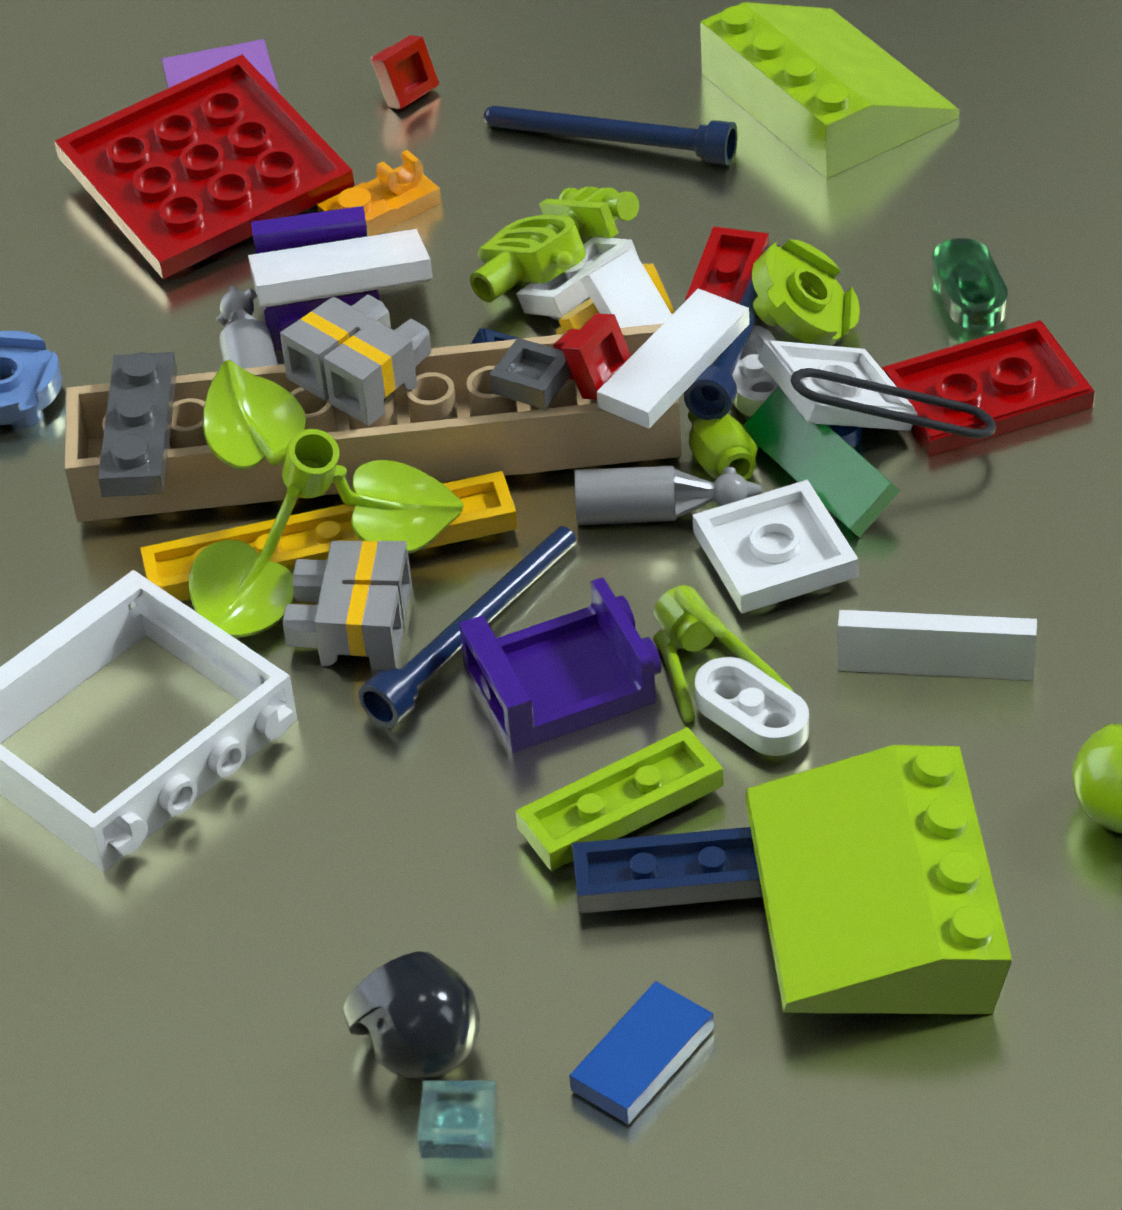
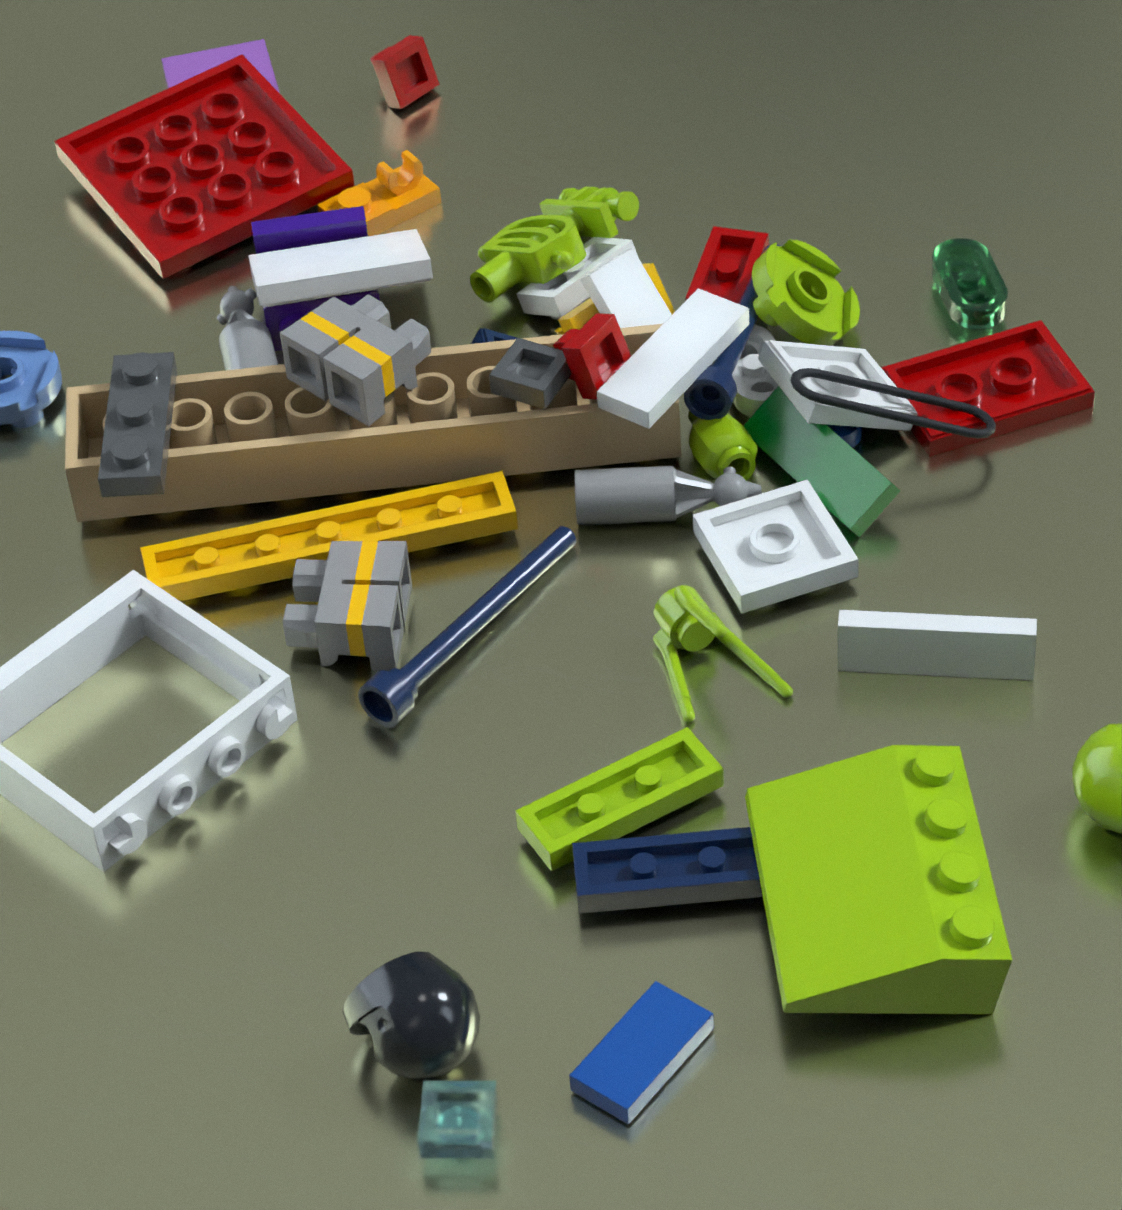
lime plant [189,360,464,638] -> none
dark purple panel [459,577,662,753] -> none
dark blue piece [483,106,738,166] -> none
white plate [695,657,809,756] -> none
lime slope [700,2,959,179] -> none

